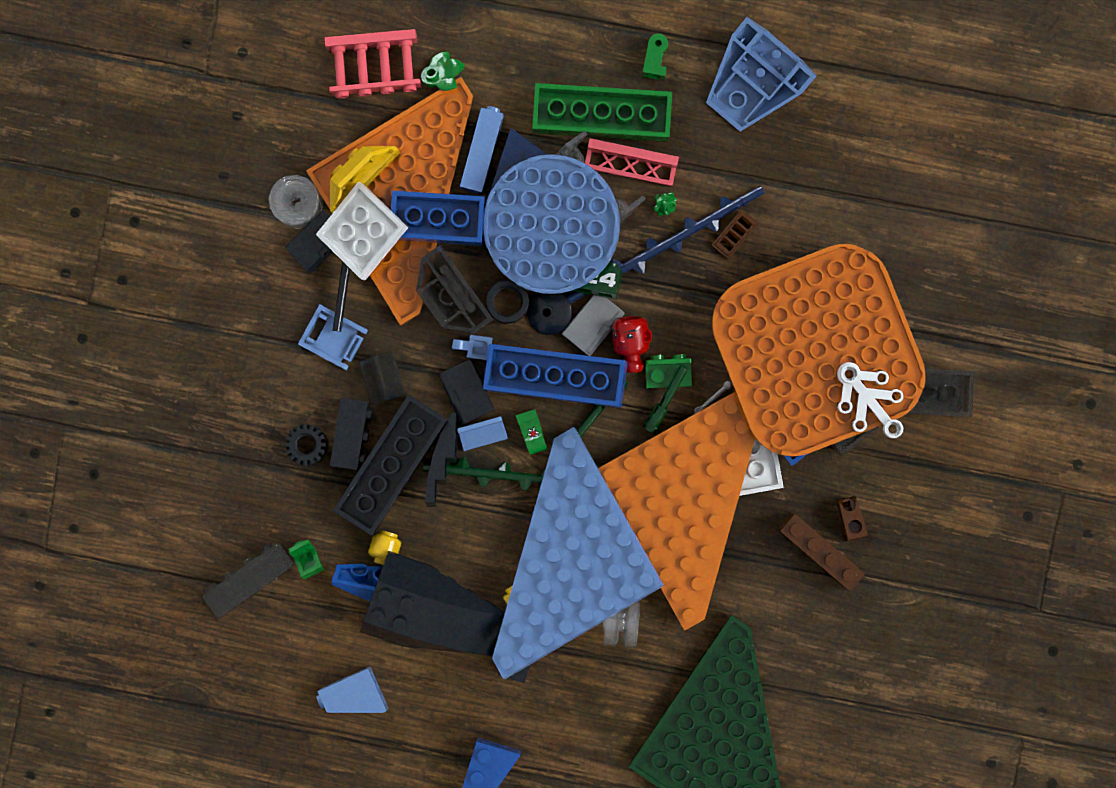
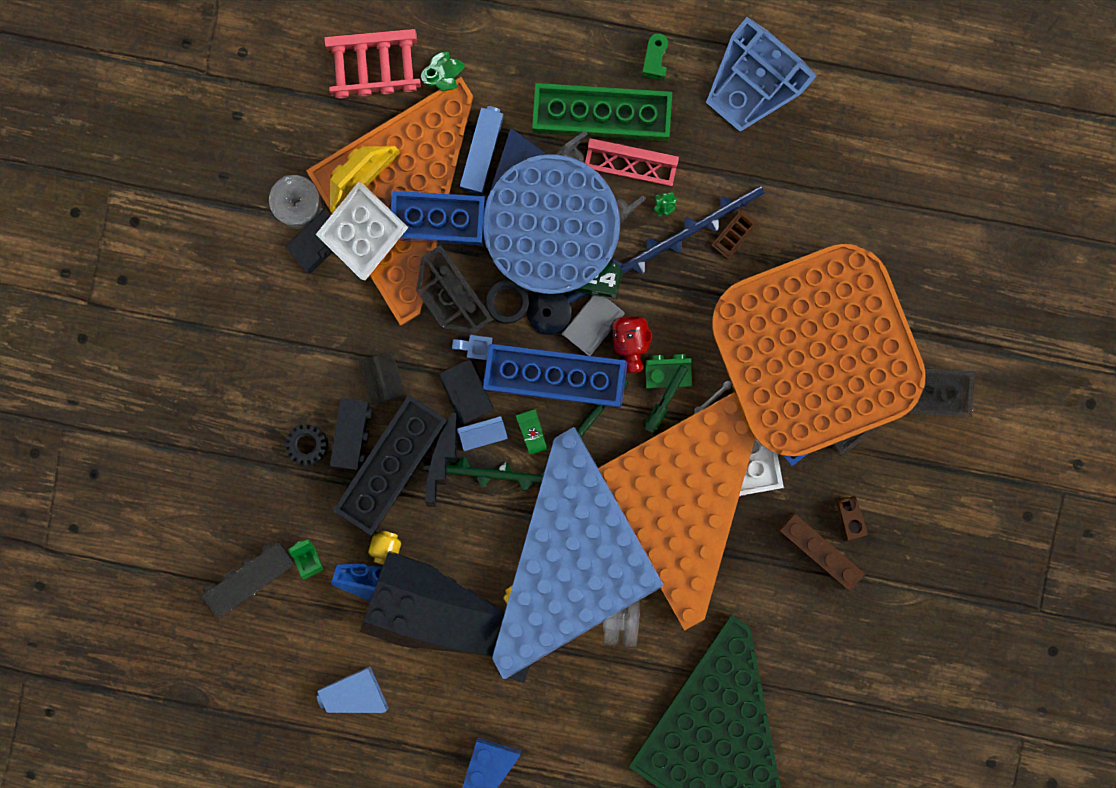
medium blue container [298,304,368,370] -> none
black bar [332,261,350,332] -> none
white plant [837,362,903,438] -> none

